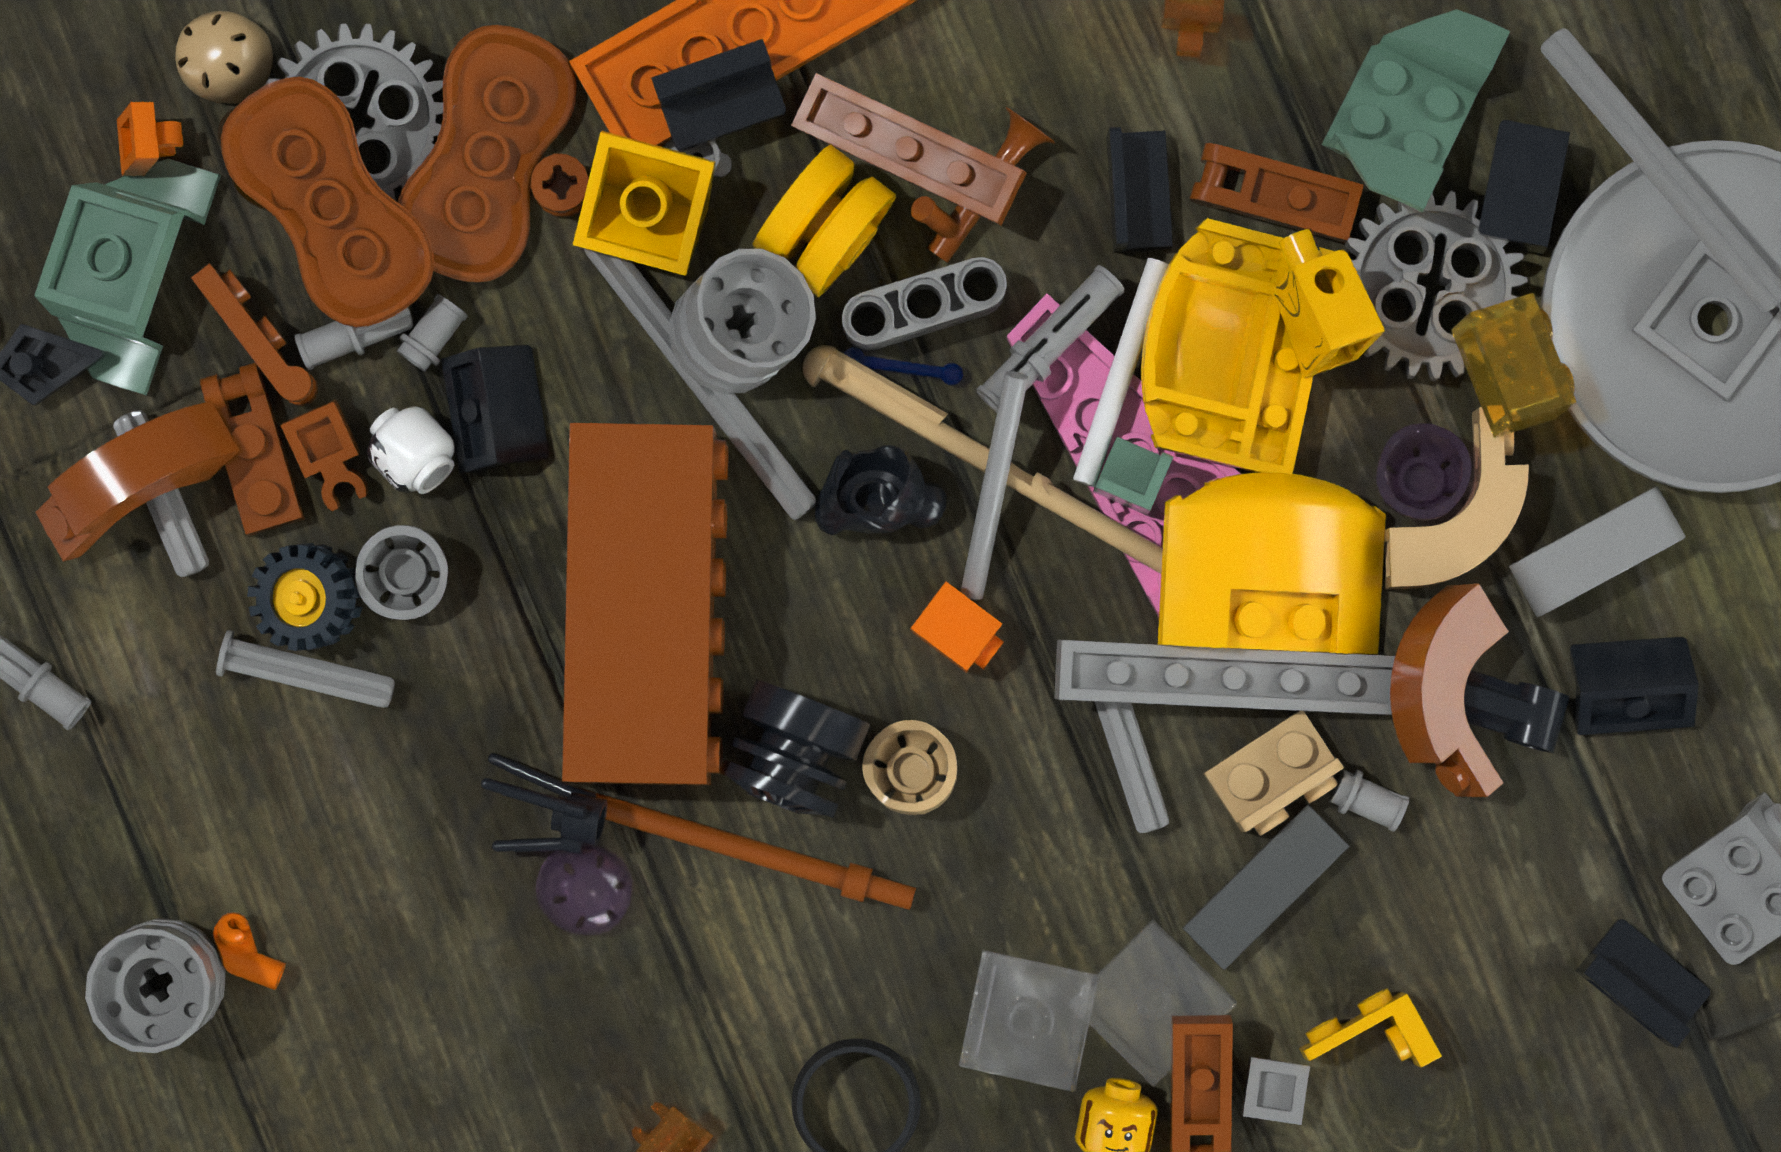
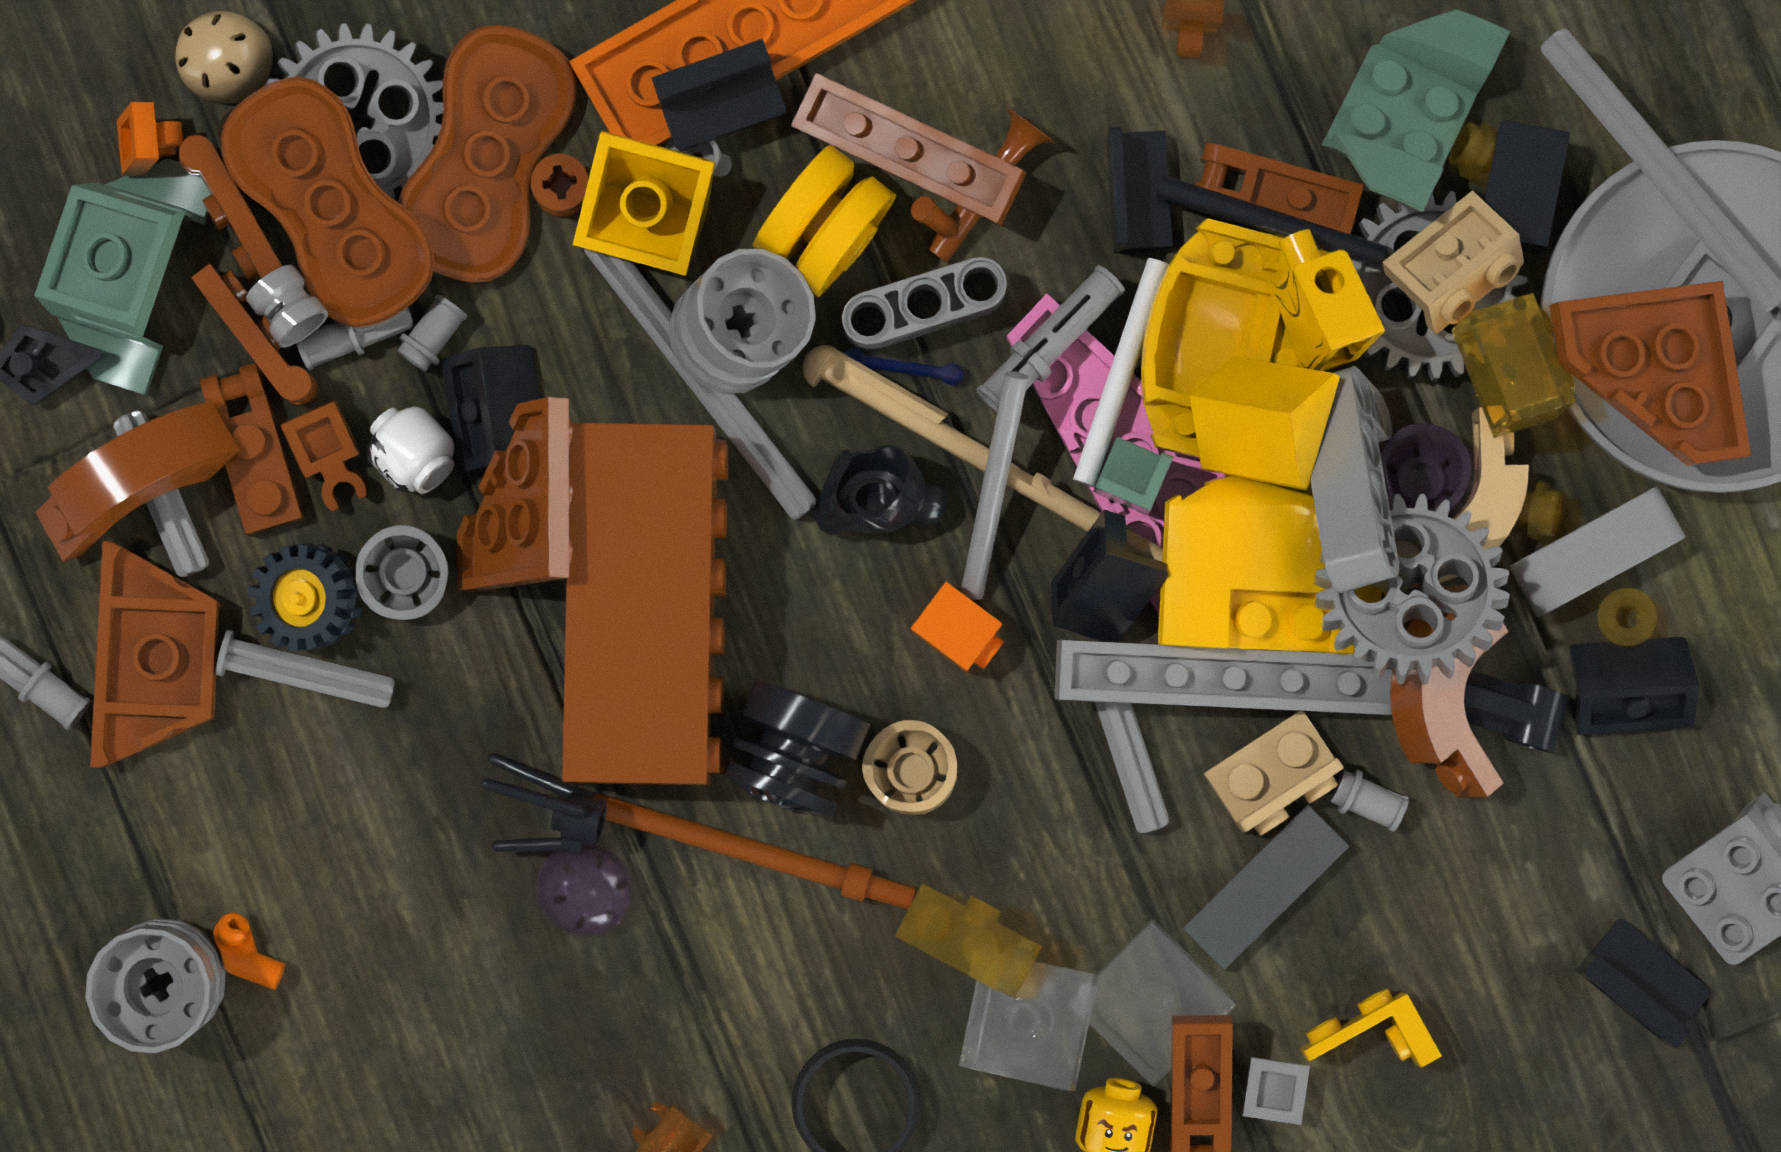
none -> dark orange wing [90,541,220,768]
none -> dark orange plate [179,135,282,282]
none -> light grey wheel [246,264,328,348]
none -> dark orange plate [457,397,573,592]
none -> clear yellow brick [895,883,1042,998]
none -> black panel [1051,509,1168,643]
none -> black bar [1157,175,1388,268]
none -> yellow slope [1189,356,1340,490]
none -> light grey beam [1310,366,1399,593]
none -> light grey gear [1314,494,1510,685]
none -> tan bracket [1382,191,1524,334]
none -> clear yellow plate [1449,122,1497,180]
none -> clear yellow plate [1519,481,1563,540]
none -> dark orange plate [1549,281,1751,466]
none -> clear yellow plate [1597,588,1657,647]

